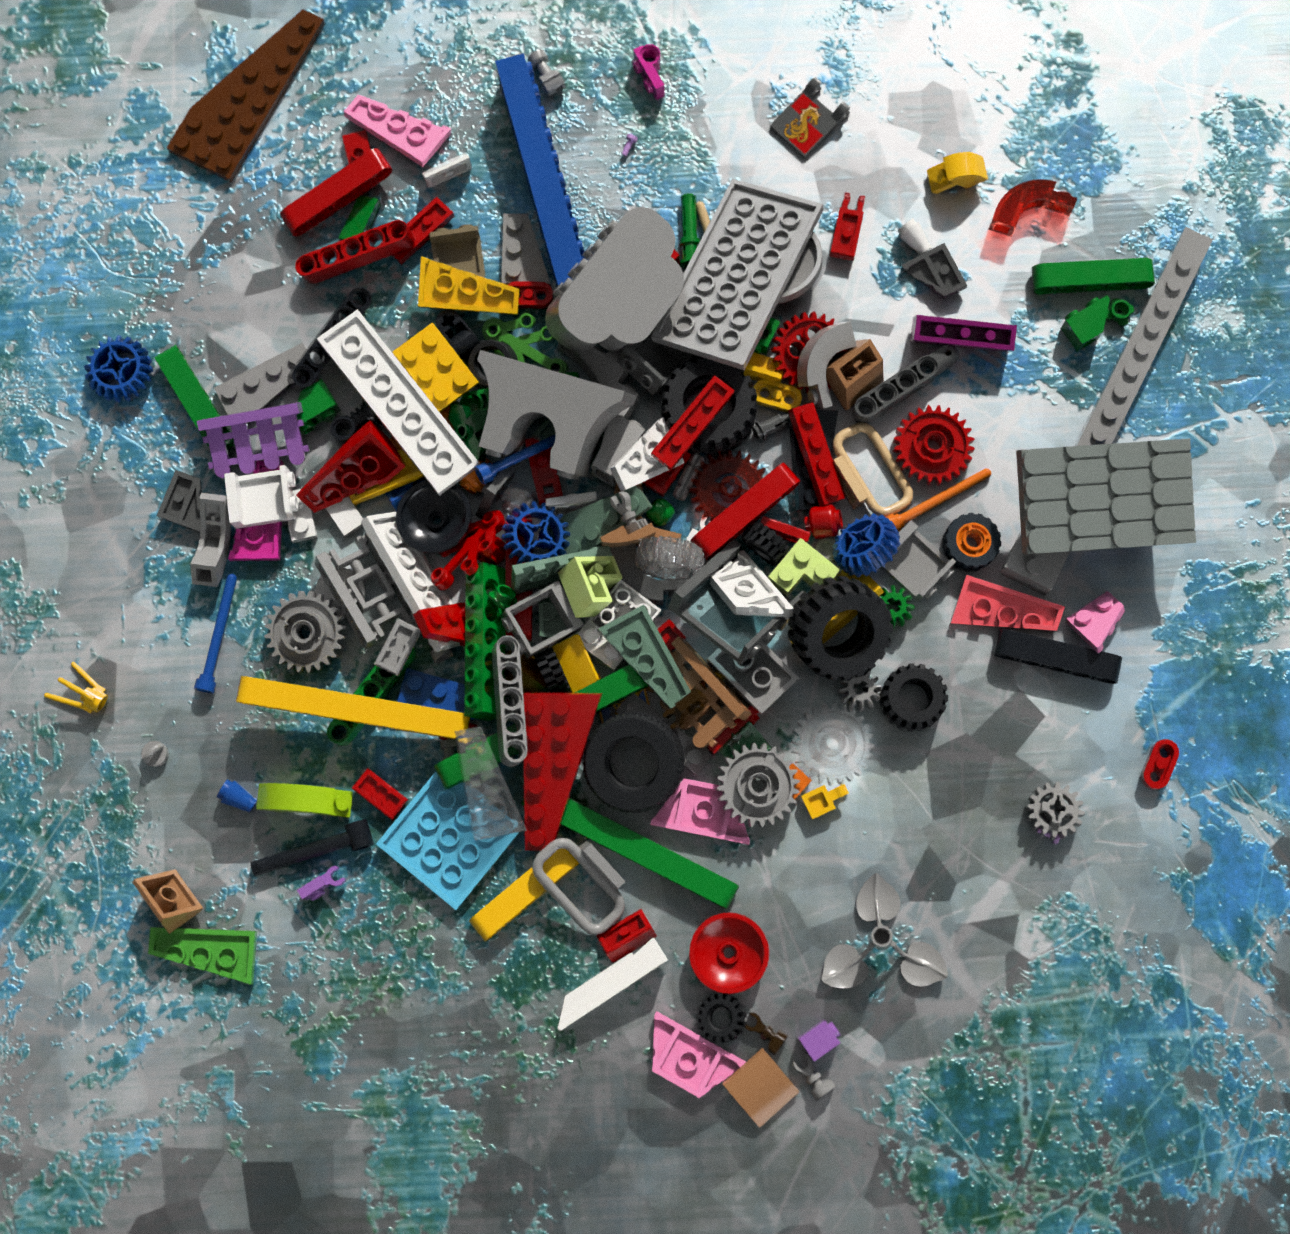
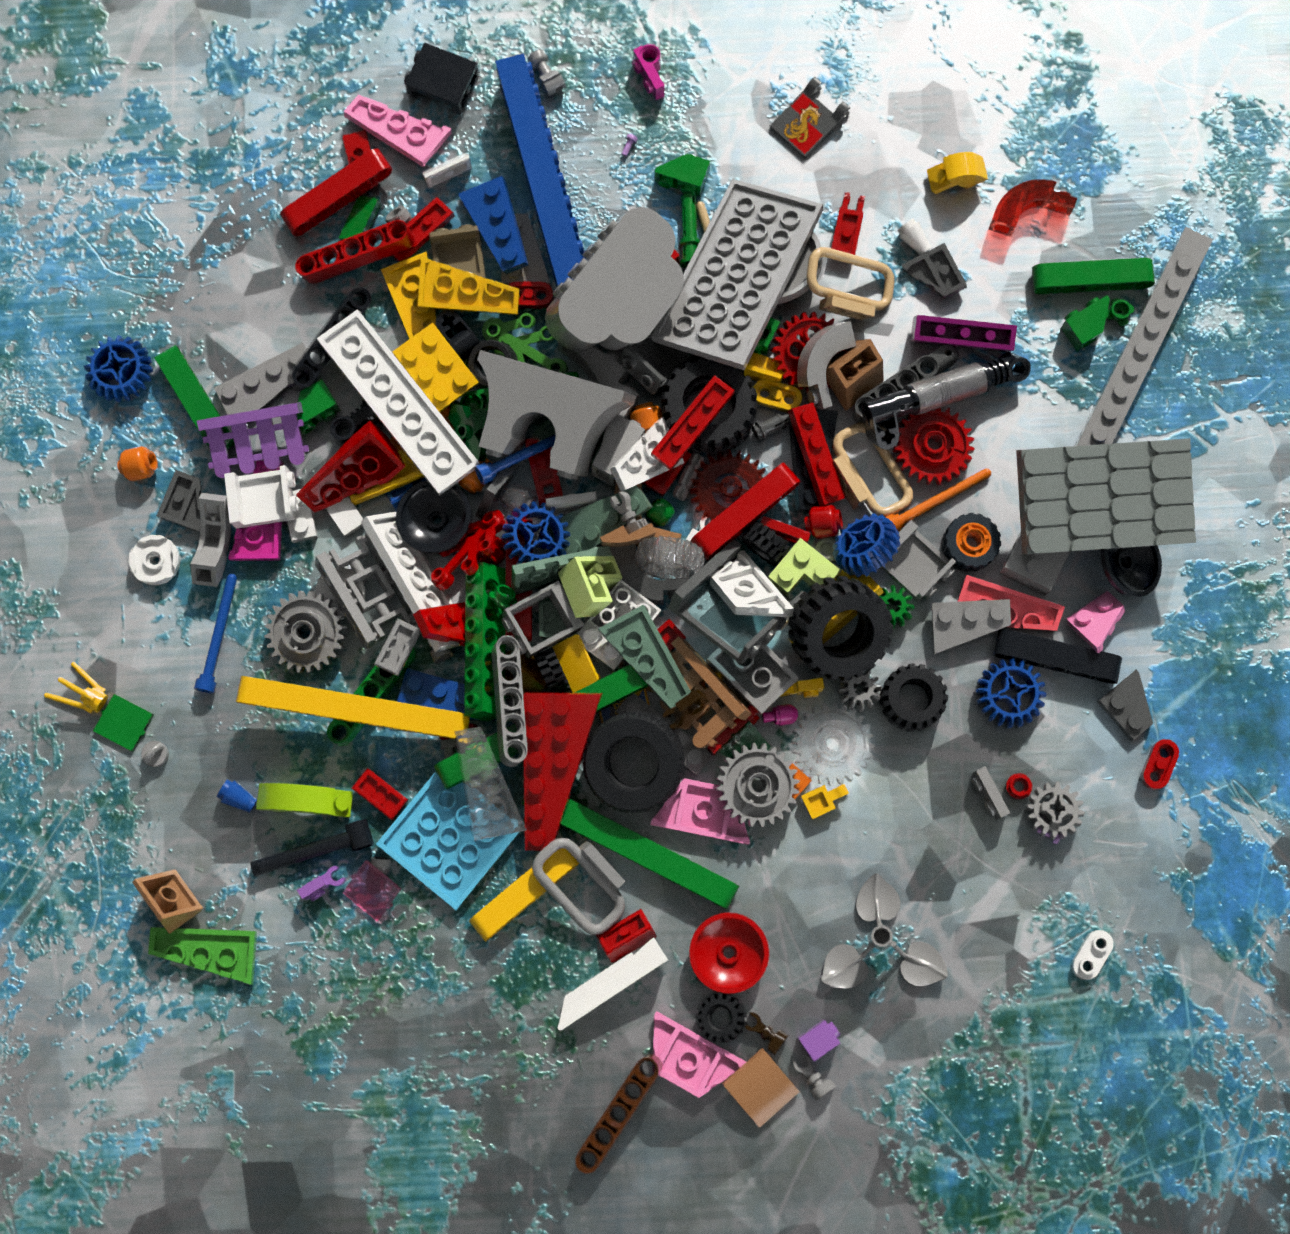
reddish brown wing [166,9,325,183] -> none
none -> green piece [93,694,154,752]
none -> orange head [117,446,158,481]
none -> white plate [128,535,181,586]
none -> clear pink piece [343,860,401,922]
none -> dark grey hinge [370,857,391,876]
none -> yellow wing [381,251,438,339]
none -> light grey tile [385,206,412,224]
none -> black panel [404,42,480,115]
none -> blue wing [458,176,529,275]
none -> reddish brown beam [575,1055,663,1173]
none -> orange head [630,402,662,433]
none -> green slope [654,153,710,197]
none -> dark pink cylinder [762,704,798,726]
none -> yellow plate [780,678,824,698]
none -> tan bar [806,247,894,321]
none -> black piece [862,352,1031,450]
none -> light grey wing [931,599,1011,654]
none -> light grey plate [972,766,1010,820]
none -> blue gear [975,658,1047,728]
none -> red plate [1006,773,1032,800]
none -> white plate [1071,930,1113,980]
none -> dark grey wing [1097,669,1153,741]
none -> black dish [1101,545,1162,598]

